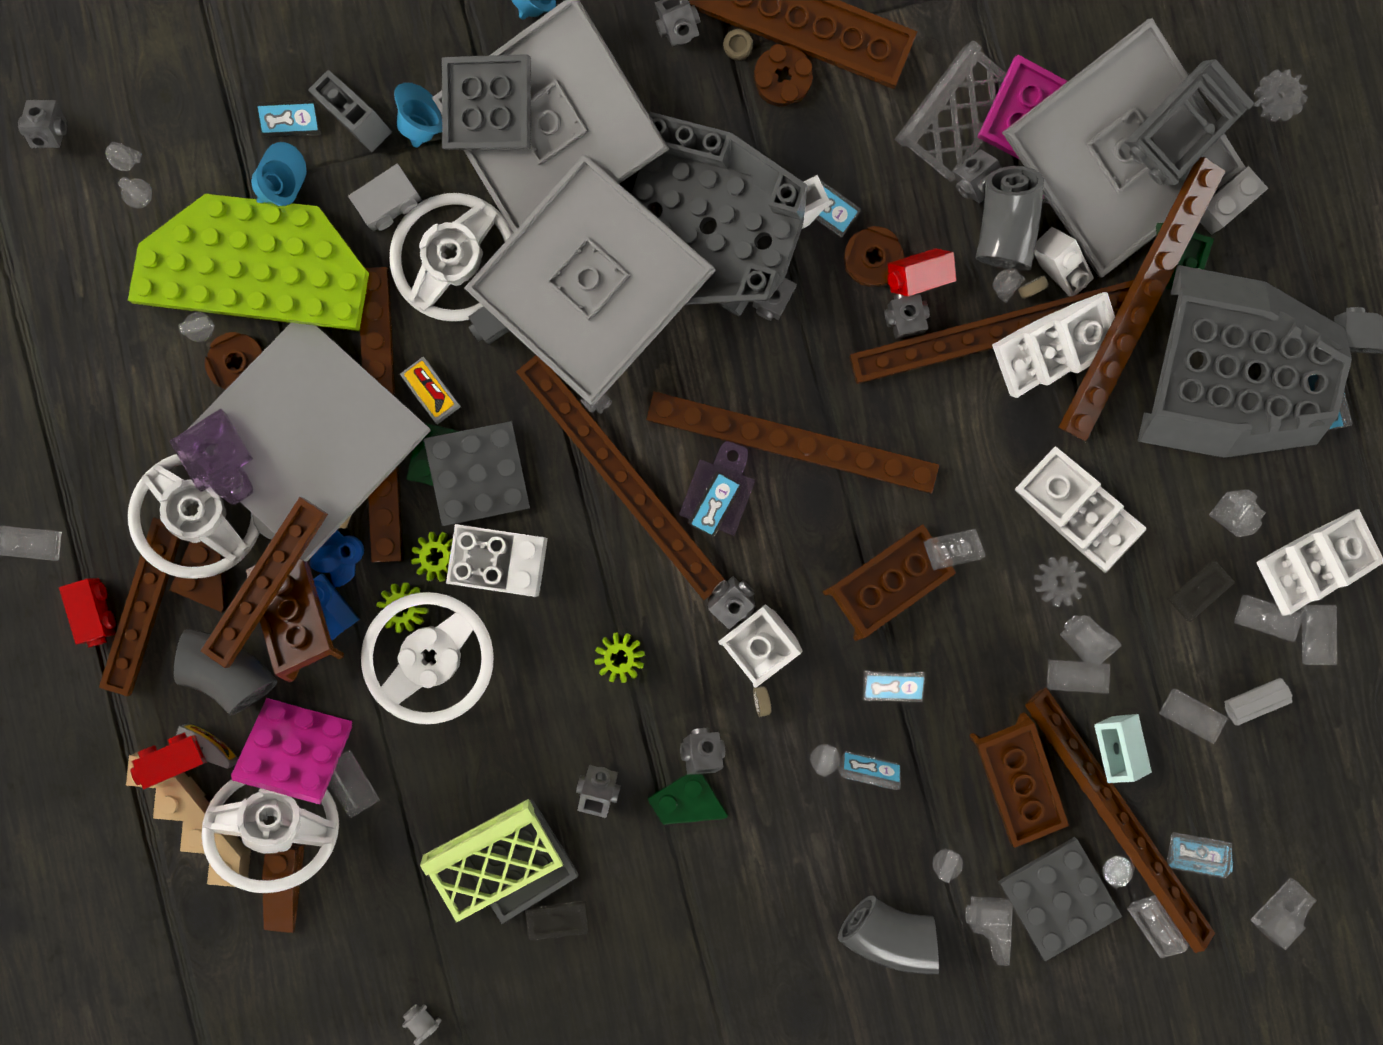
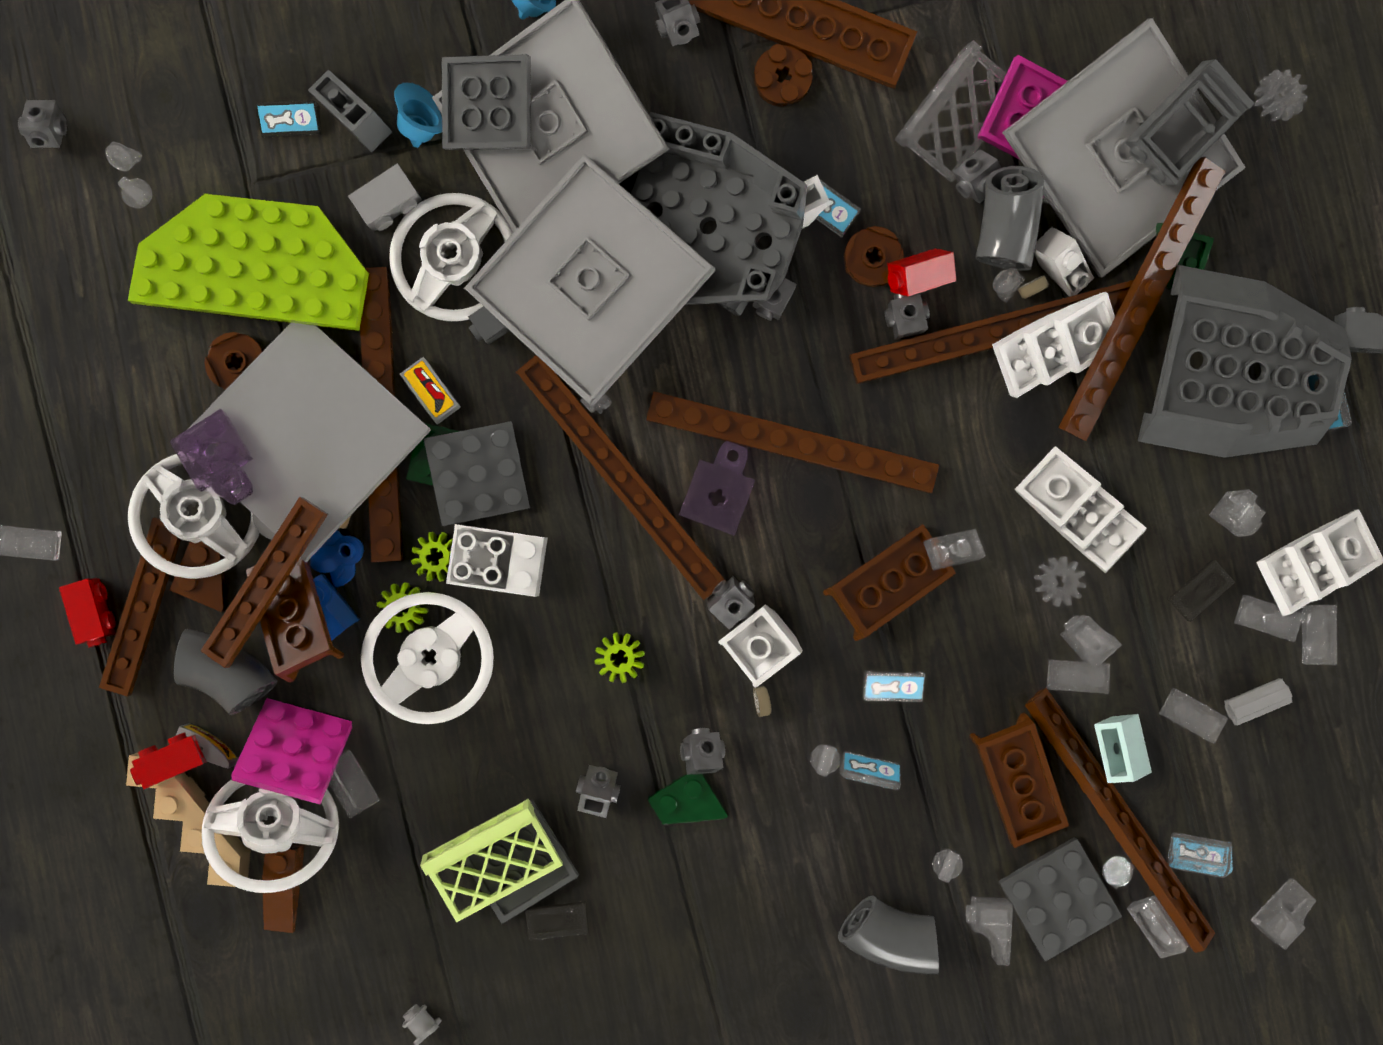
clear plate [179,312,214,342] -> none
dark azure piece [251,142,307,206] -> none
slope [688,471,743,537] -> none
dark tan tile [723,29,753,61] -> none
light grey brick [1200,166,1268,235] -> none

